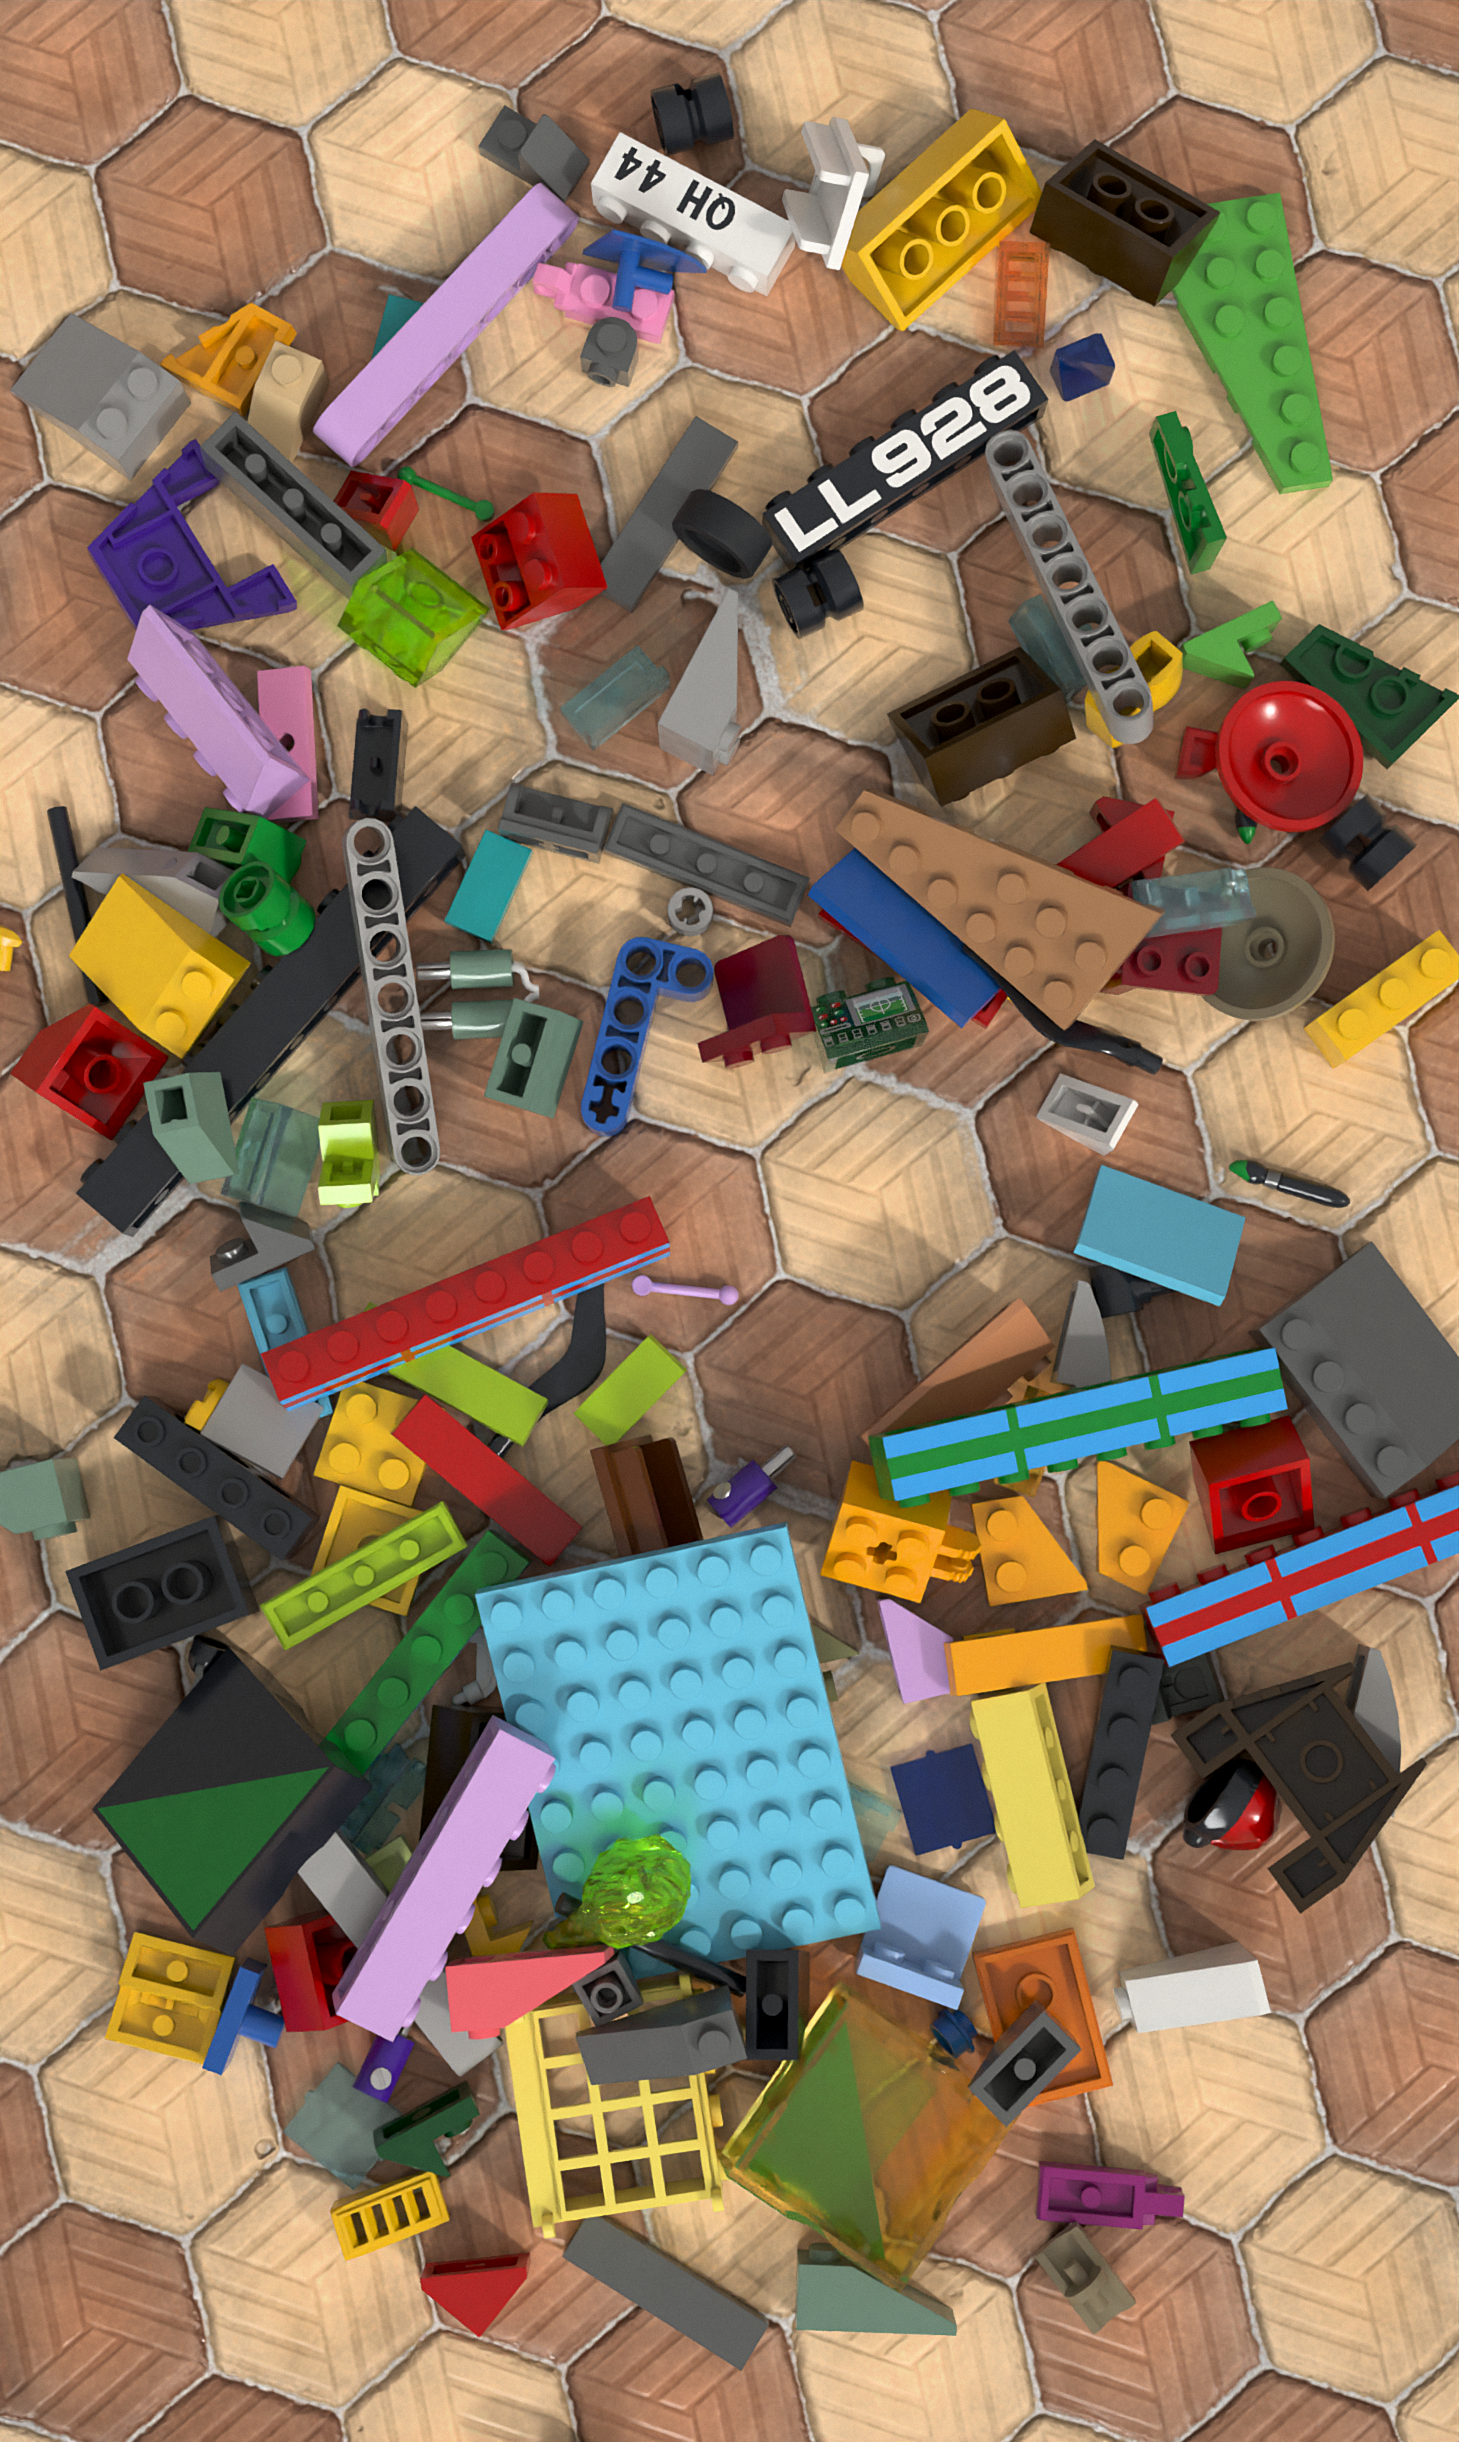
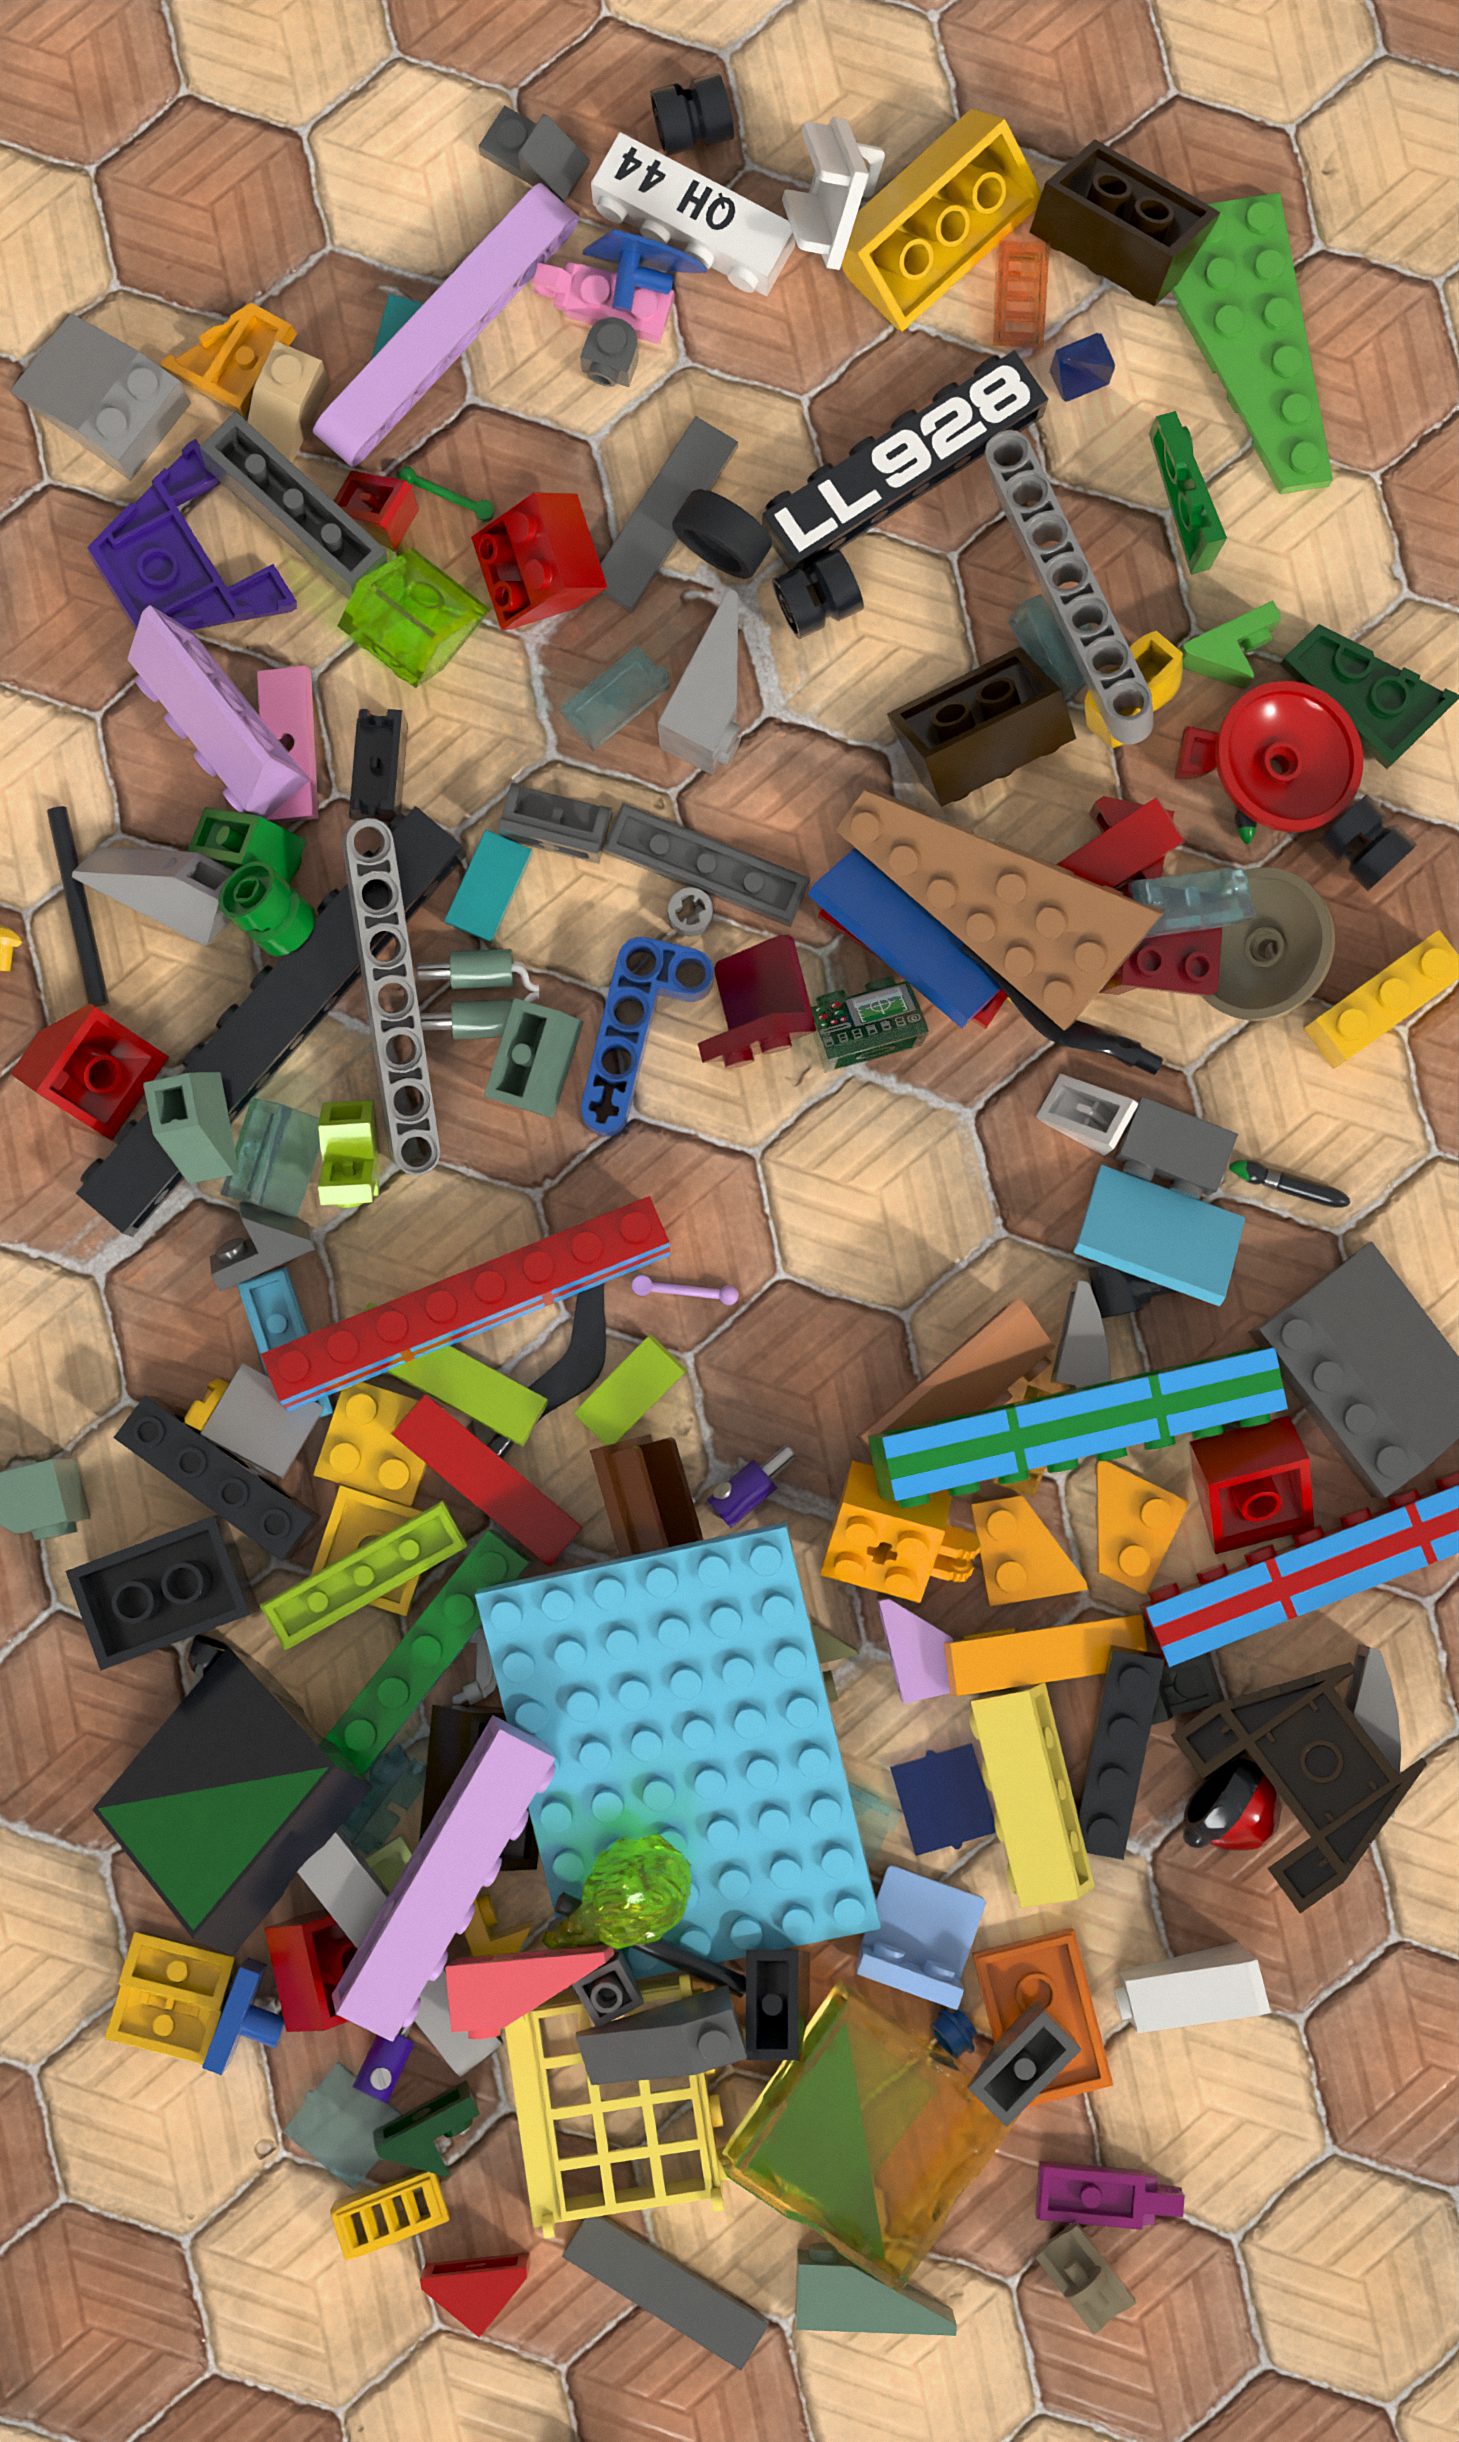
yellow slope [69,873,251,1059] -> none
none -> dark grey brick [1113,1097,1238,1200]

